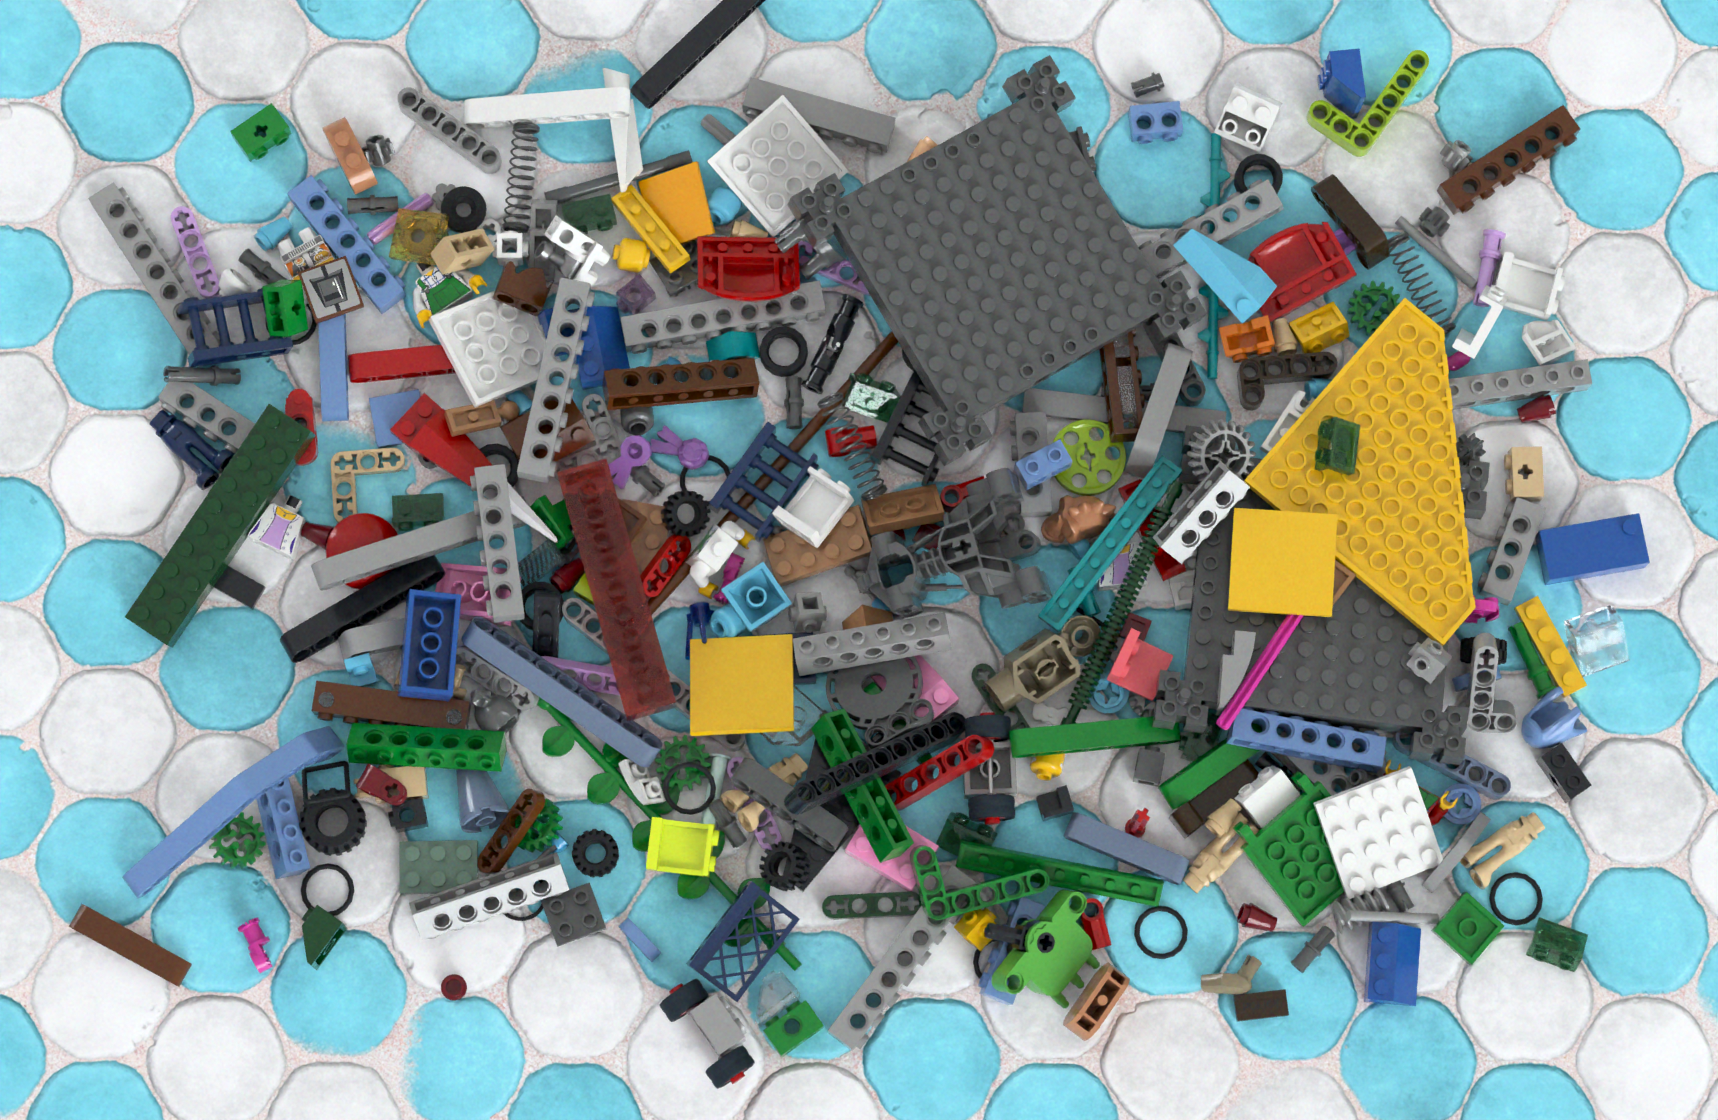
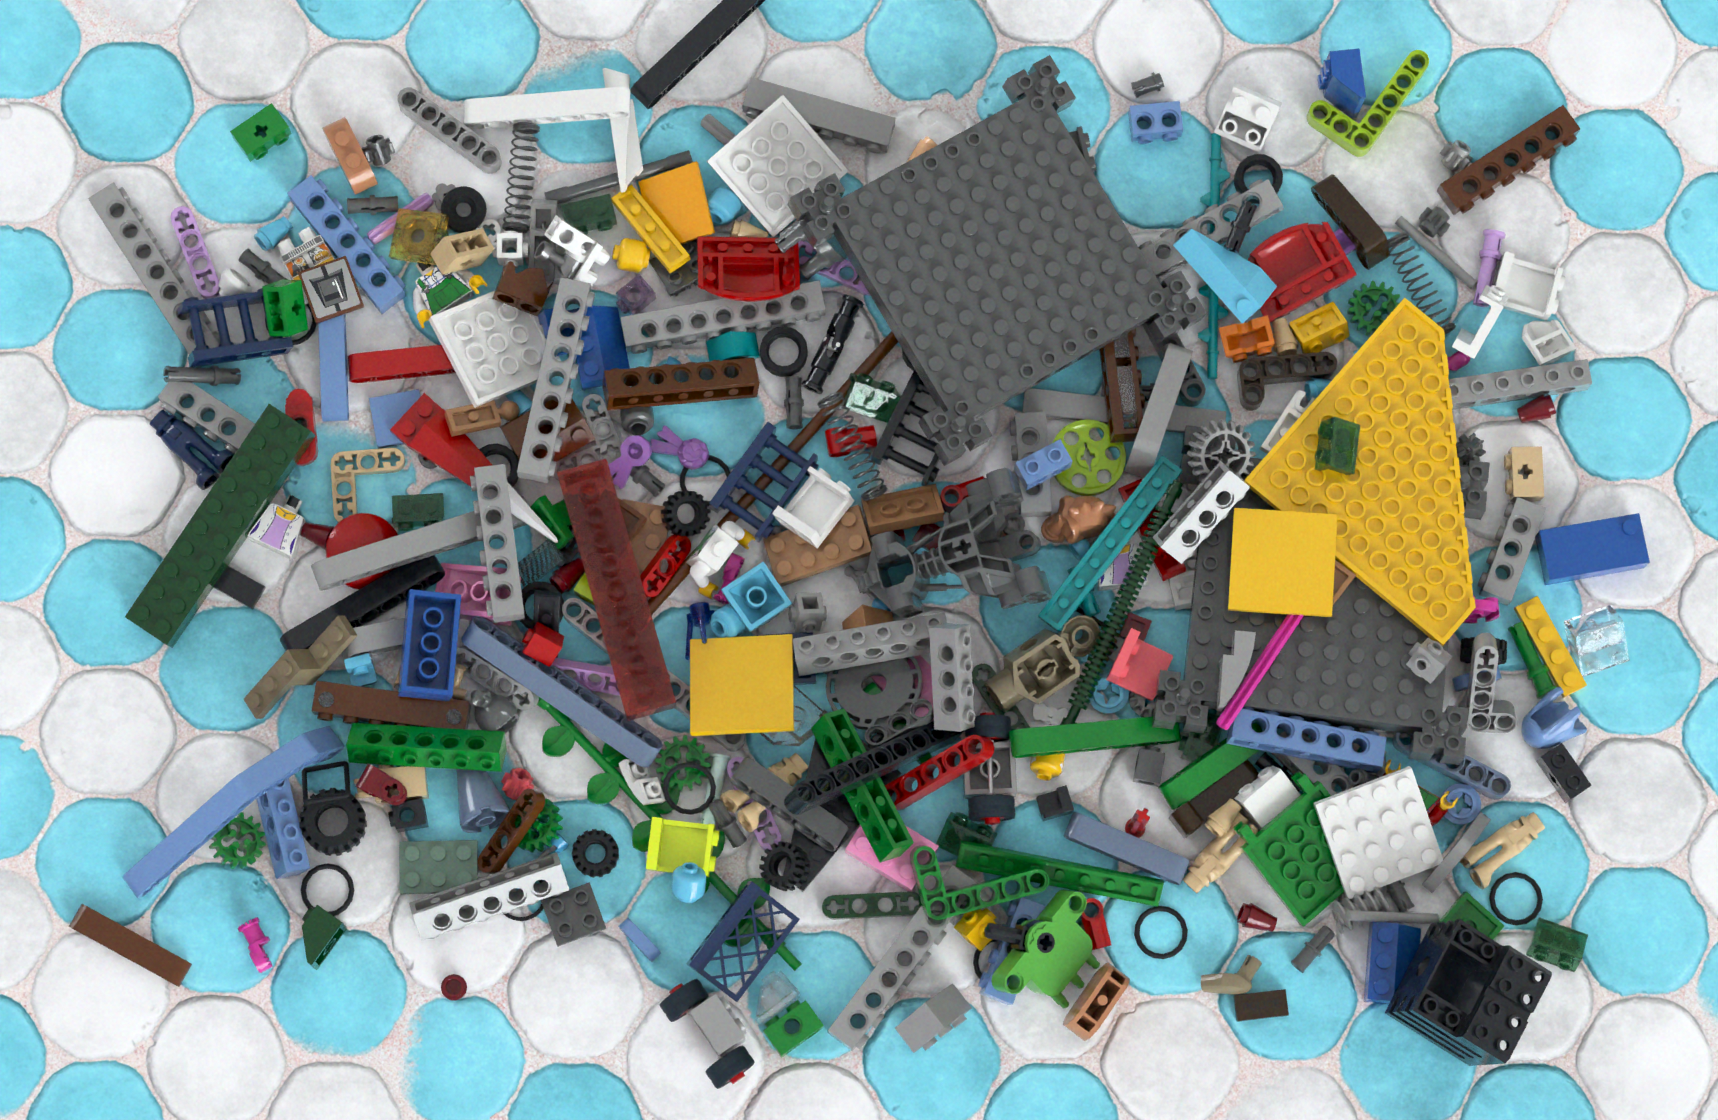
none -> dark tan bracket [244,616,357,719]
none -> coral gear [501,768,534,800]
none -> red brick [522,622,564,667]
none -> medium azure head [672,862,706,903]
none -> light grey brick [895,984,972,1053]
none -> light grey brick [929,623,975,732]
none -> black pin [1224,200,1258,253]
none -> black piece [1385,919,1552,1066]

